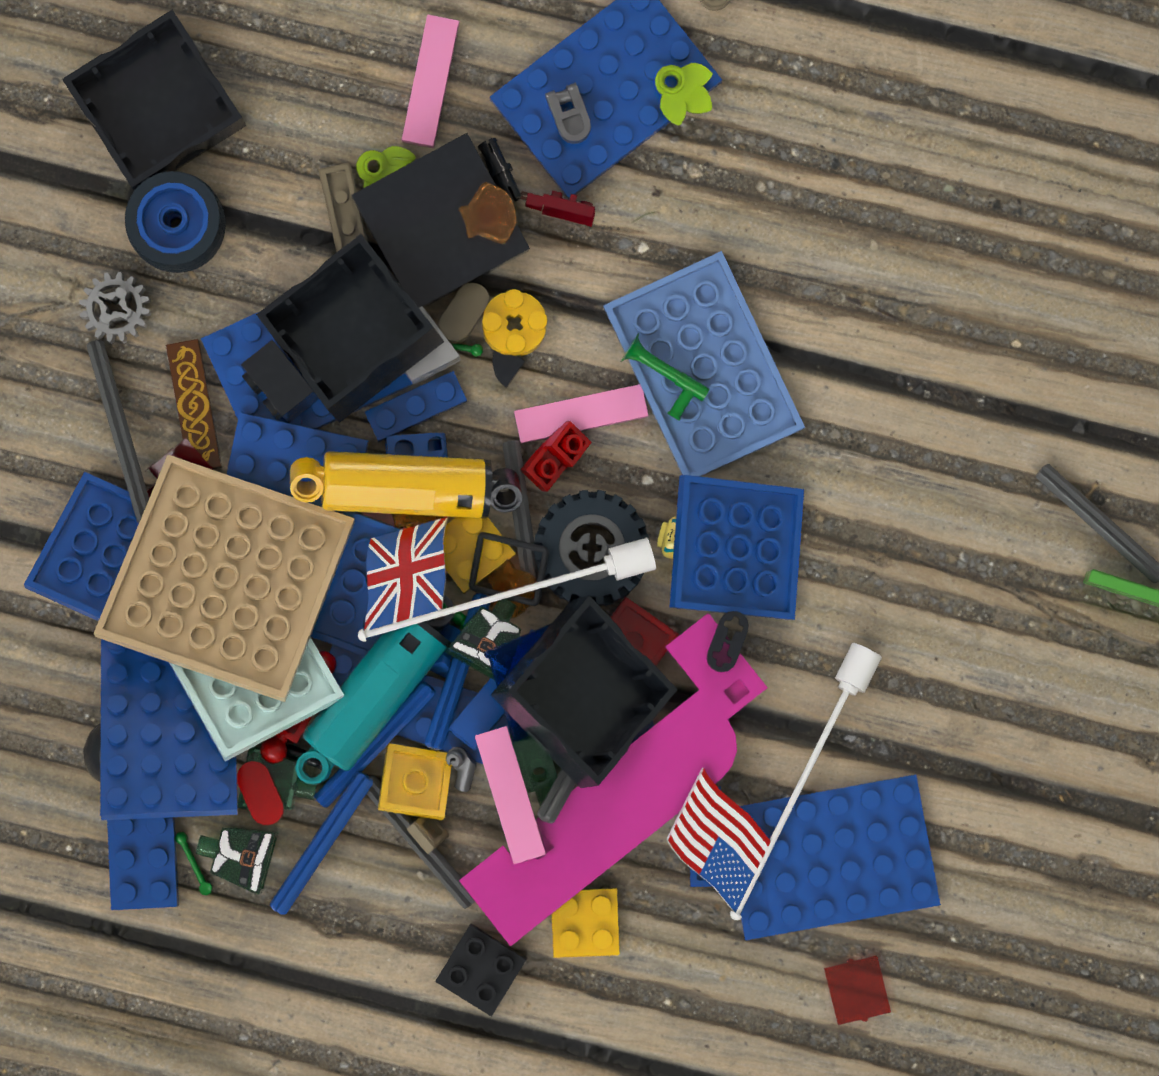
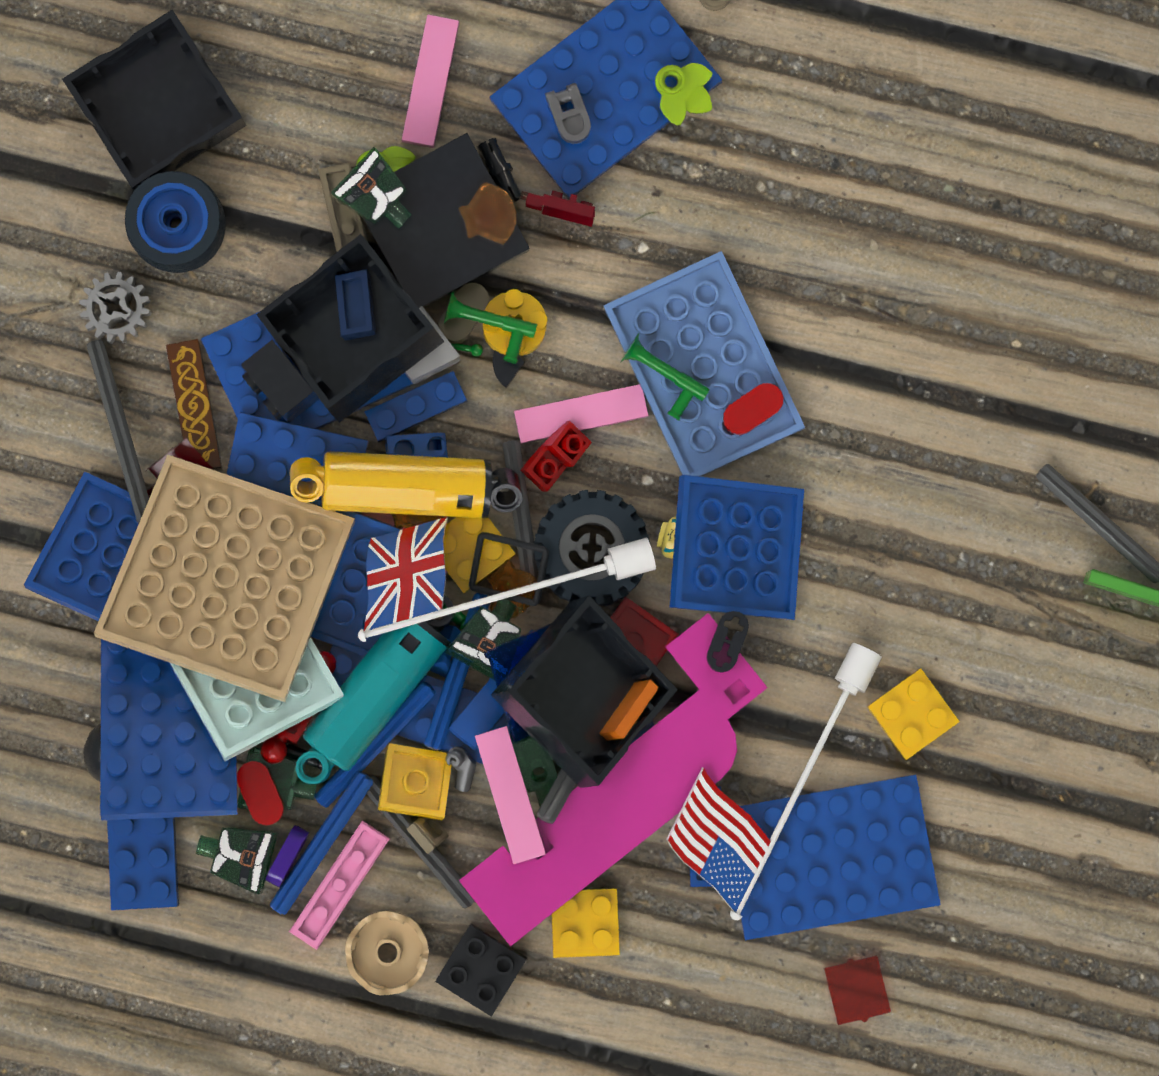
green hinge [175,832,213,895] -> none
none -> dark purple beam [265,825,310,888]
none -> bright pink tile [289,820,390,950]
none -> torso [331,147,412,229]
none -> dark blue tile [335,269,376,341]
none -> tan plate [345,911,429,995]
none -> green piece [444,291,537,364]
none -> orange tile [599,680,658,741]
none -> red tile [723,383,783,435]
none -> yellow plate [867,668,960,760]

